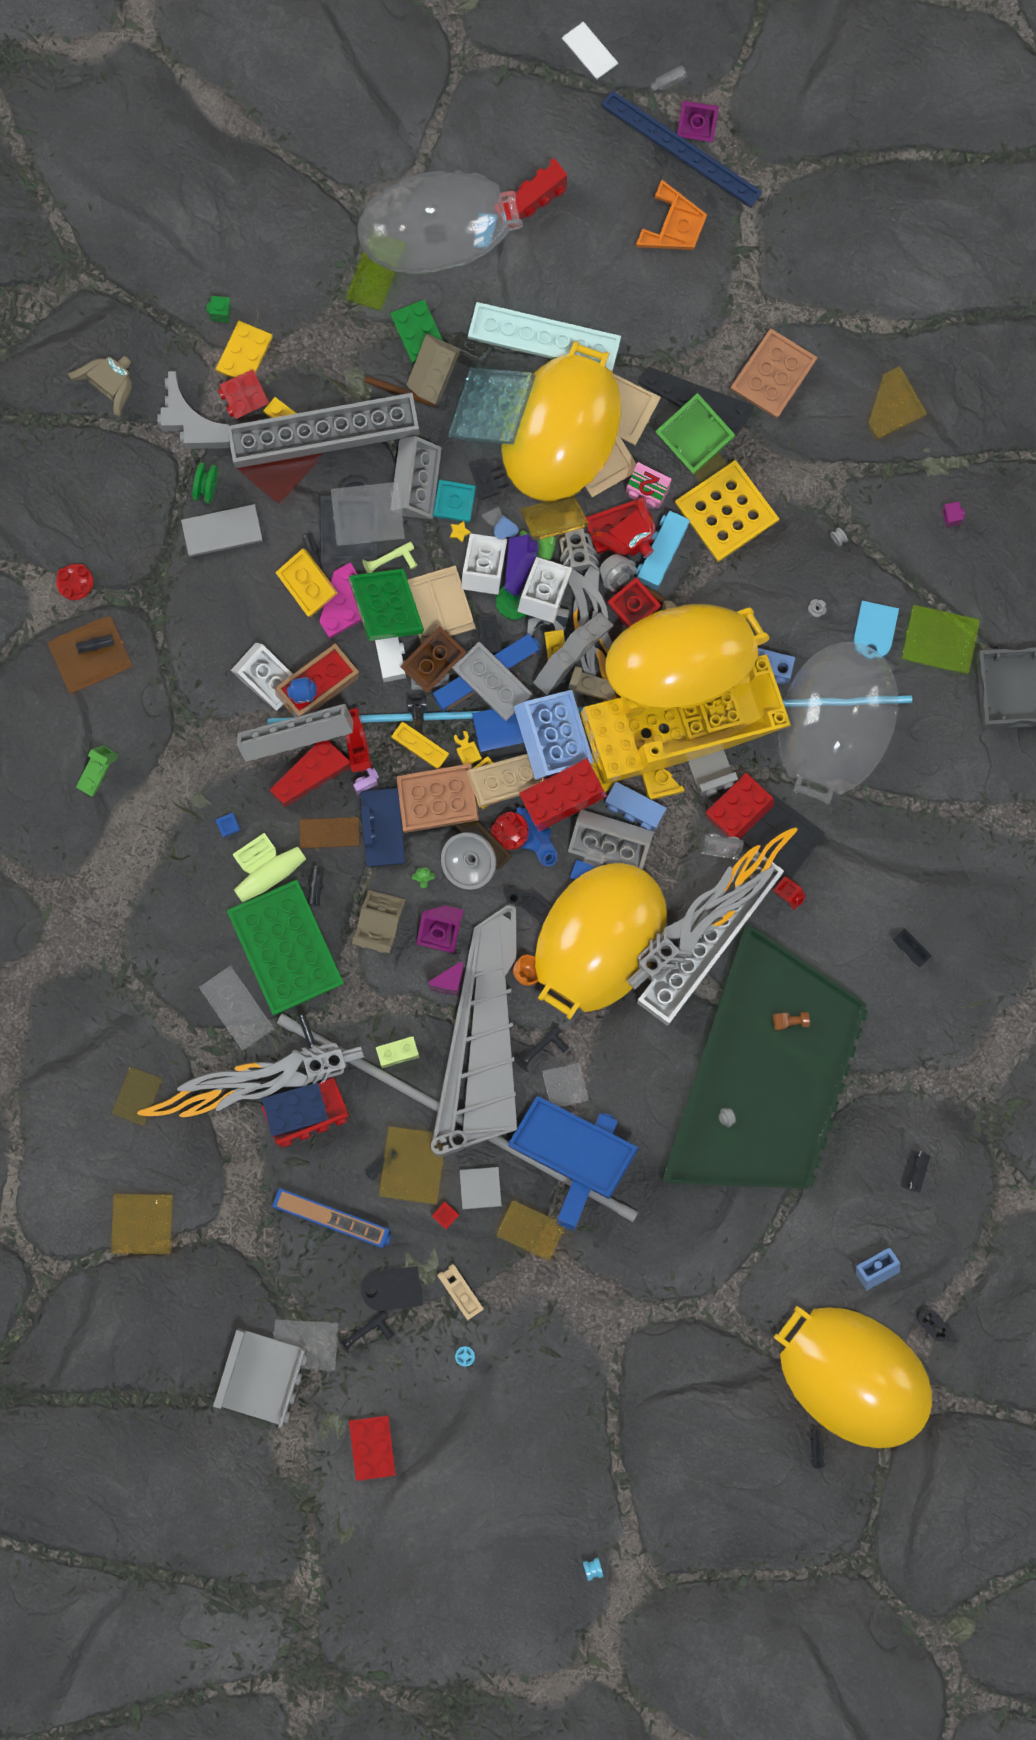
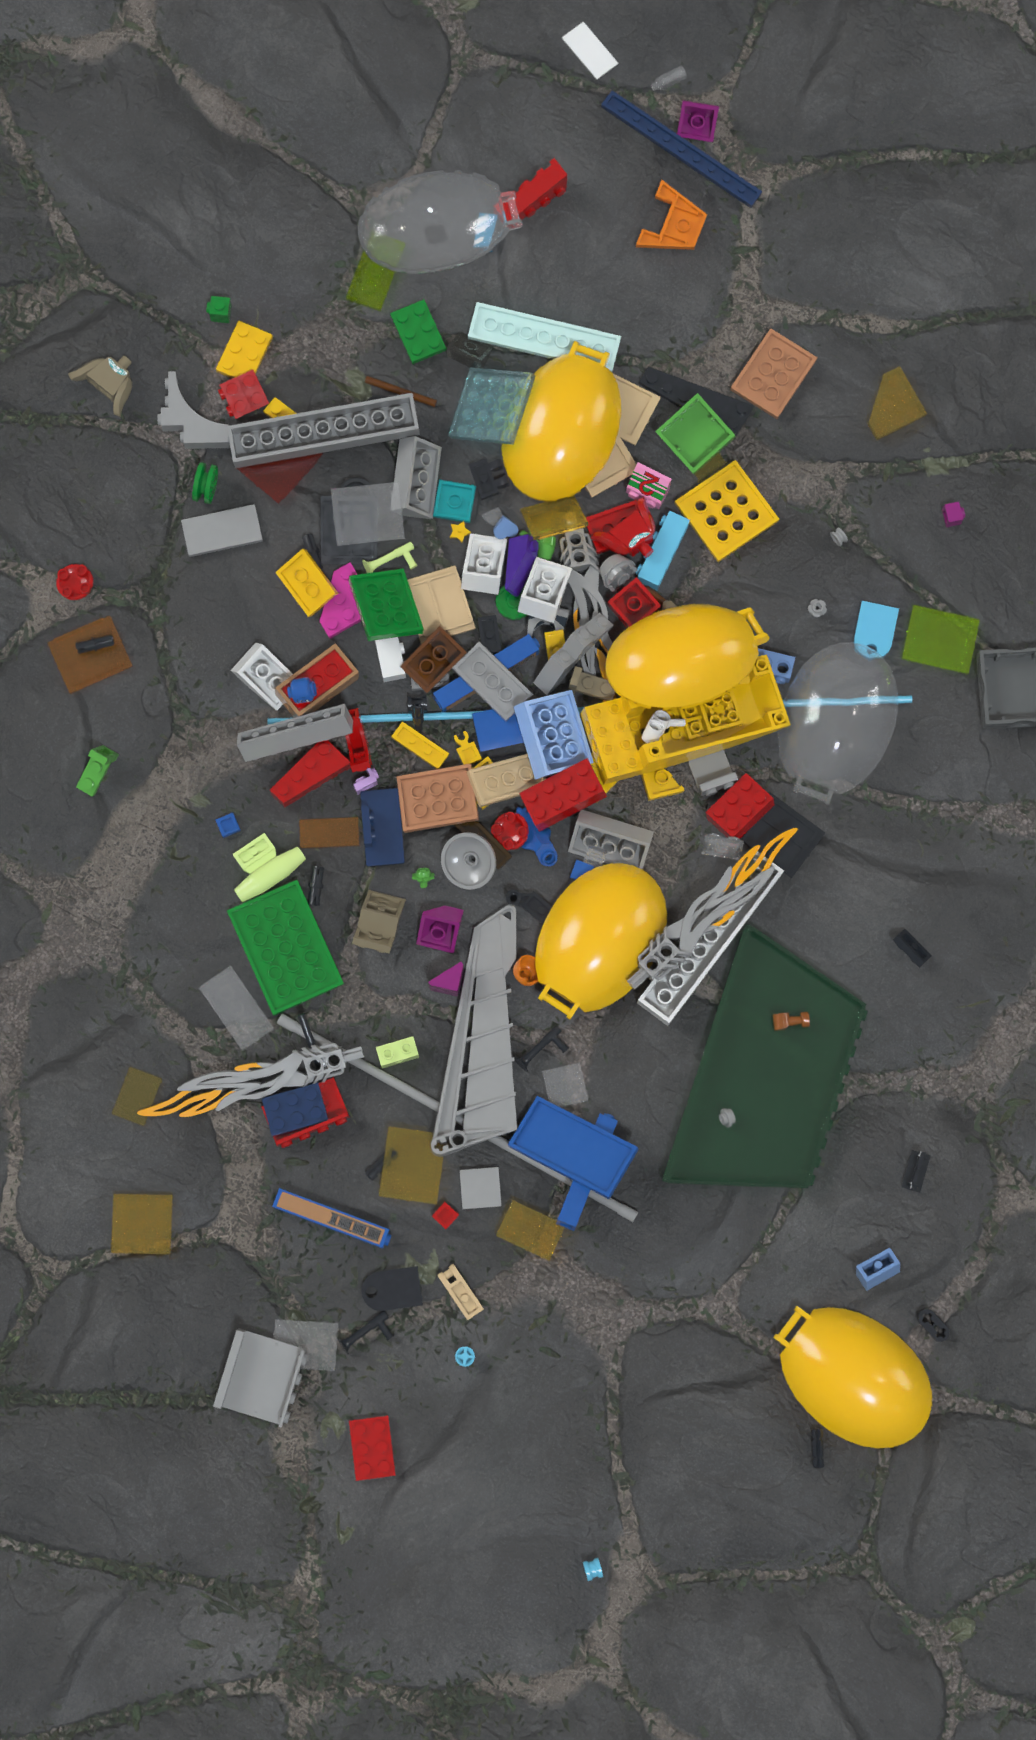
dark tan slope [407,334,461,404] -> none
medium blue brick [604,782,667,831] -> none
red bracket [773,876,806,910] -> none
none -> white beam [642,710,686,744]

